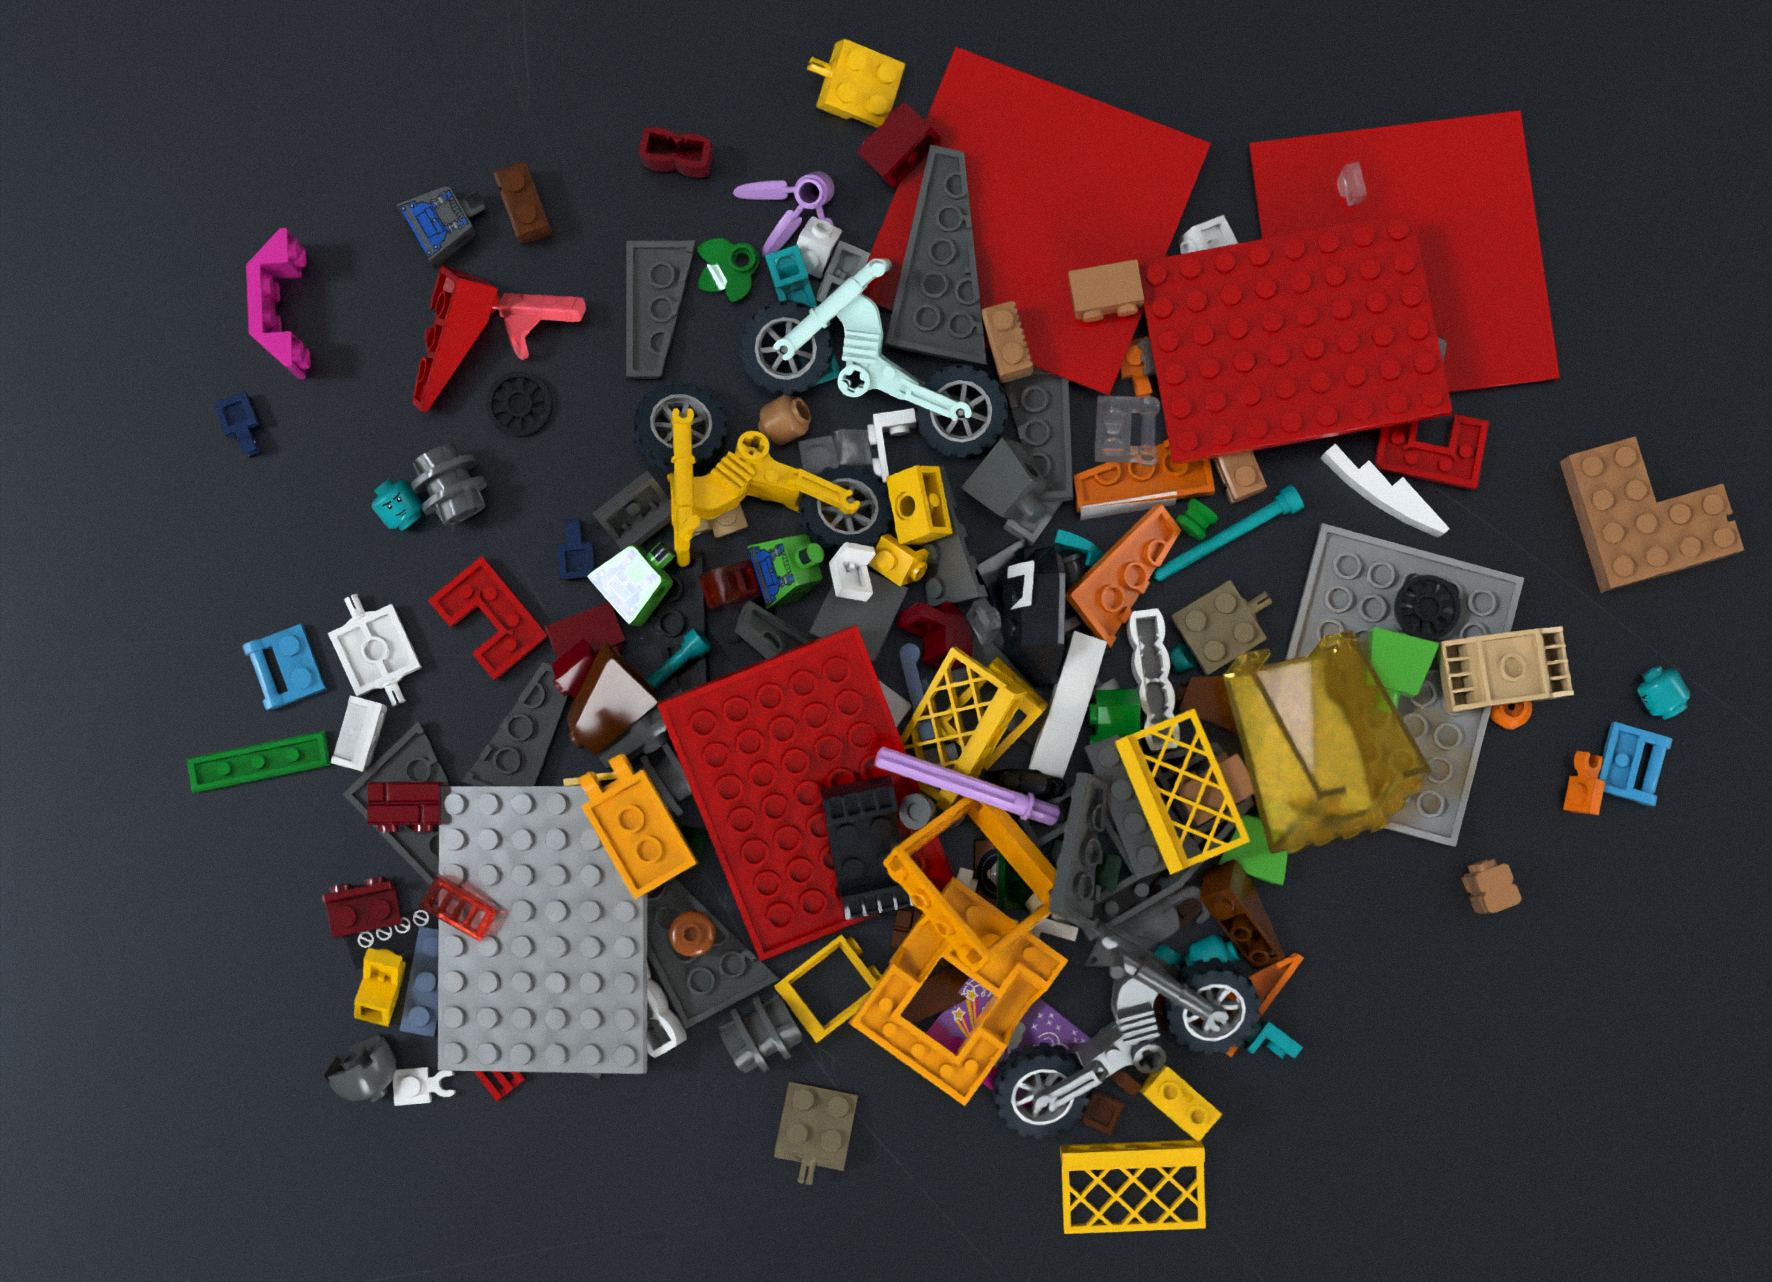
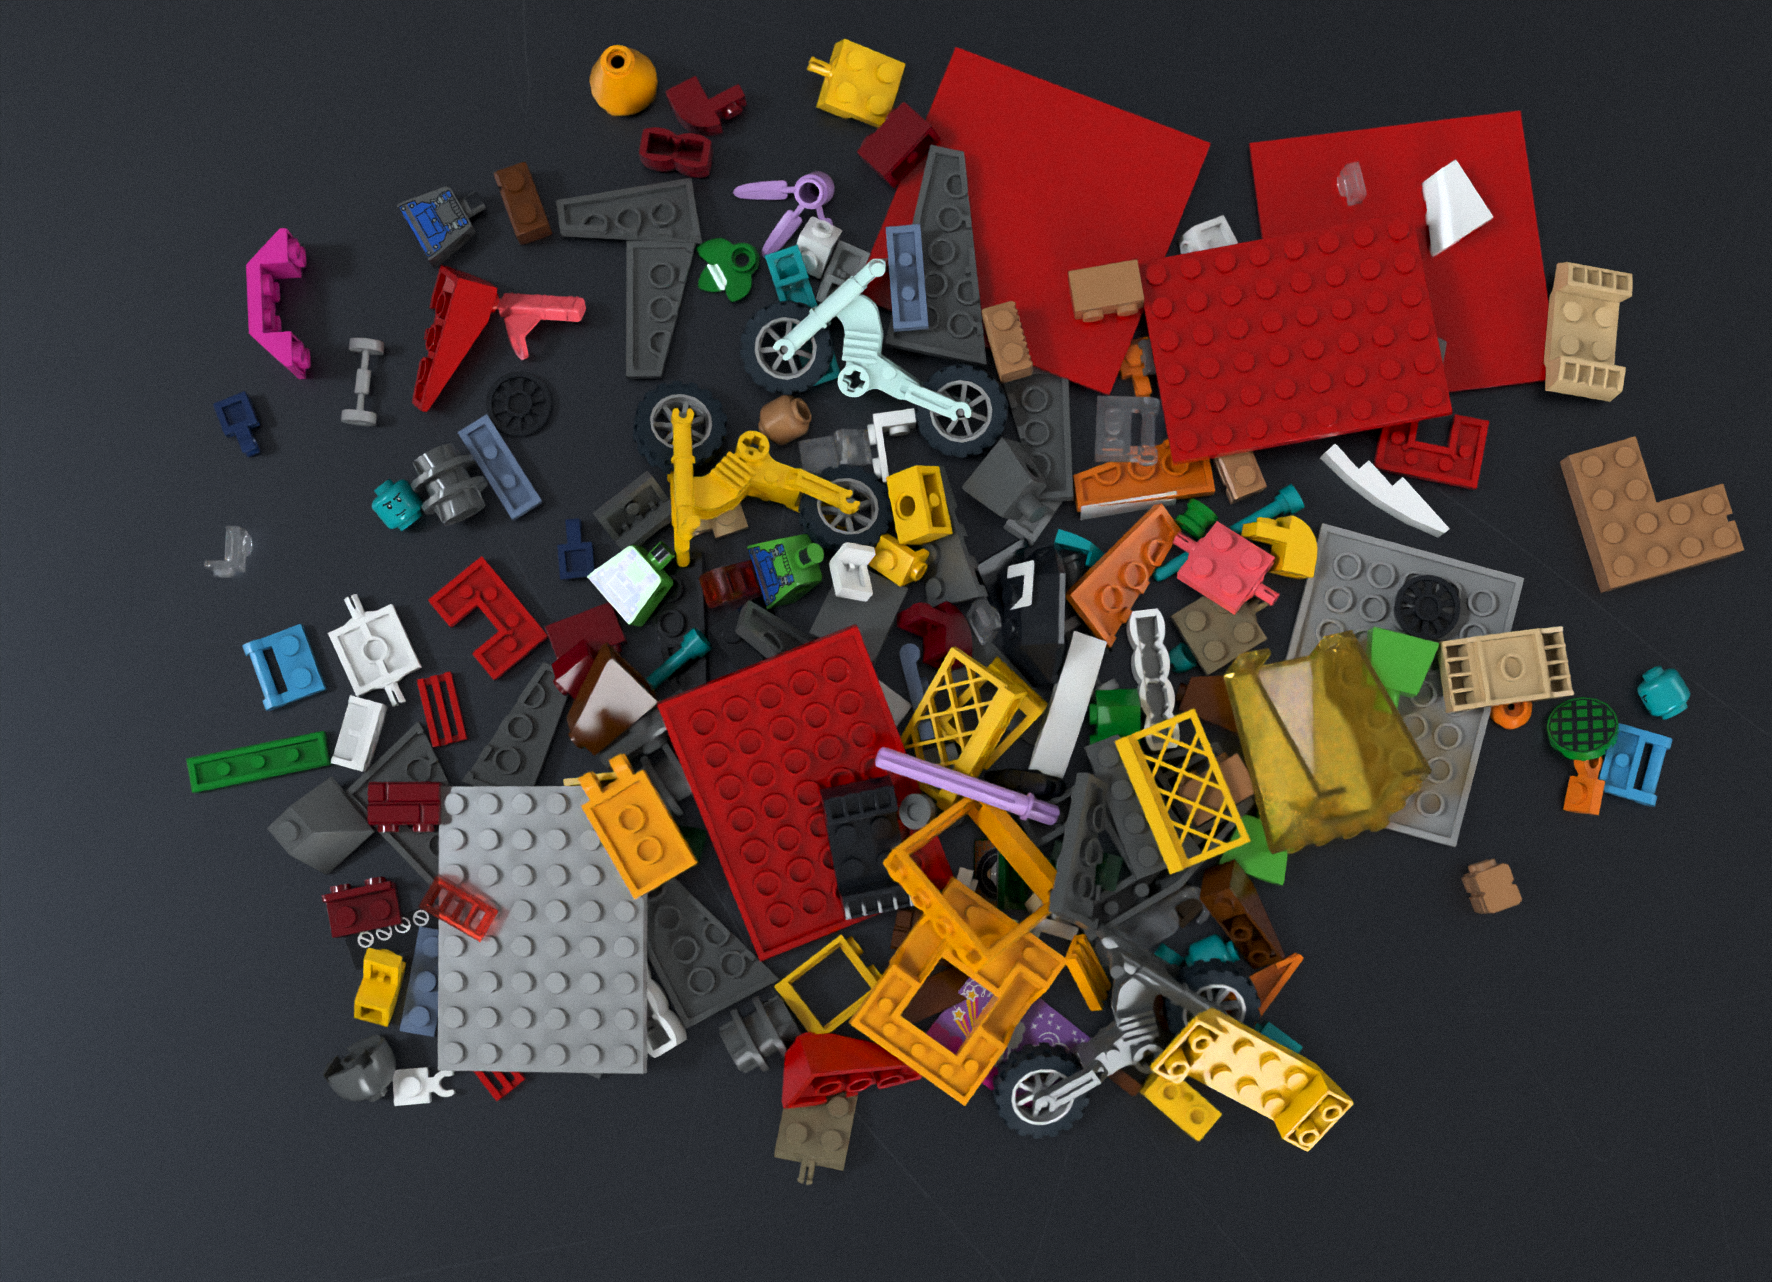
dark orange head [669,911,716,957] -> none
yellow fence [1060,1139,1206,1234] -> none
reddish brown tile [1079,1089,1126,1136] -> none
none -> clear bracket [204,526,252,578]
none -> dark grey slope [267,777,377,875]
none -> light grey wheel [341,338,385,426]
none -> red tile [417,671,468,748]
none -> sand blue plate [458,414,543,521]
none -> dark grey wing [556,178,702,243]
none -> light orange cone [589,45,658,116]
none -> dark red brick [665,76,747,136]
none -> red wedge [782,1032,923,1109]
none -> sand blue plate [886,224,929,332]
none -> light orange tile [1064,934,1112,1011]
none -> yellow slope [1150,1007,1354,1152]
none -> coral plate [1172,521,1280,615]
none -> yellow brick [1241,515,1317,580]
none -> white slope [1422,160,1493,257]
none -> tan plate [1544,262,1633,402]
none -> tile [1547,697,1619,761]

